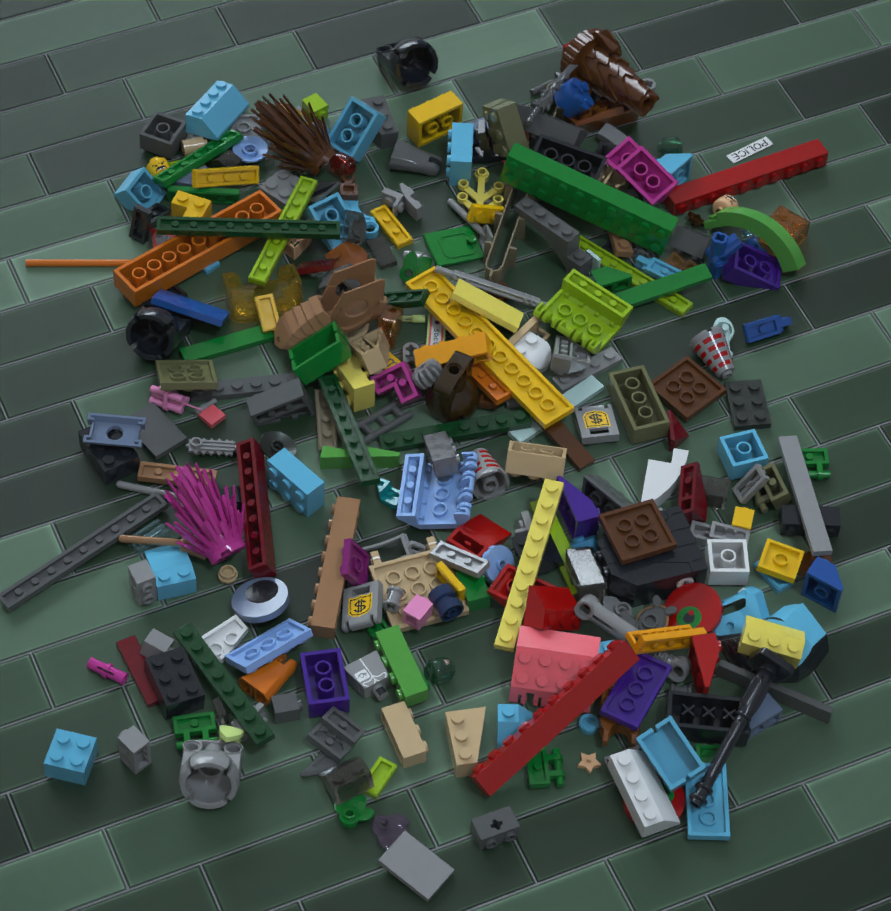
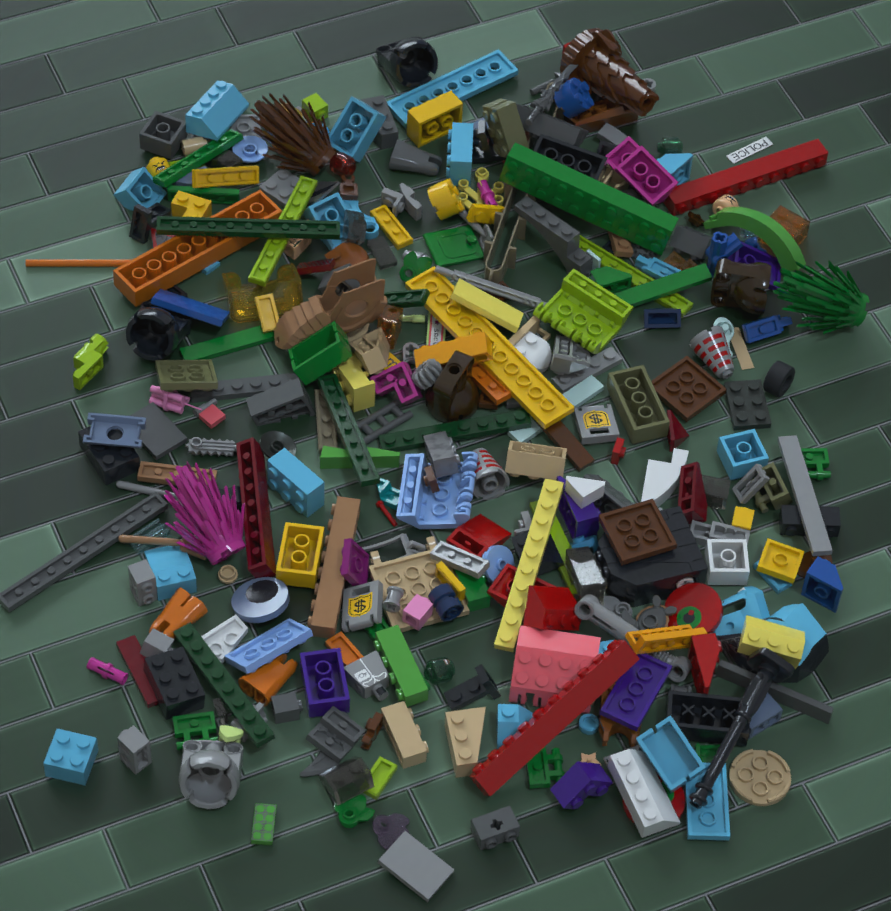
none -> lime plate [73,333,109,390]
none -> orange piece [149,587,208,639]
none -> bright green tile [251,803,277,845]
none -> yellow brick [276,522,324,589]
none -> orange tile [325,631,364,667]
none -> reddish brown plate [361,712,383,751]
none -> red piece [376,500,398,527]
none -> medium azure plate [387,49,518,128]
none -> plate [423,465,440,493]
none -> yellow brick [427,178,465,220]
none -> black bracket [444,664,501,711]
none -> dark pink pin [477,180,498,205]
none -> dark purple brick [550,761,613,809]
none -> white slope [565,476,605,509]
none -> red plate [611,437,626,465]
none -> dark blue slope [644,308,681,328]
none -> dark brown piece [711,259,771,315]
none -> tan tile [729,749,791,806]
none -> tan sticker [731,327,754,370]
none -> black tyre [763,361,795,397]
none -> green plant [772,261,869,334]

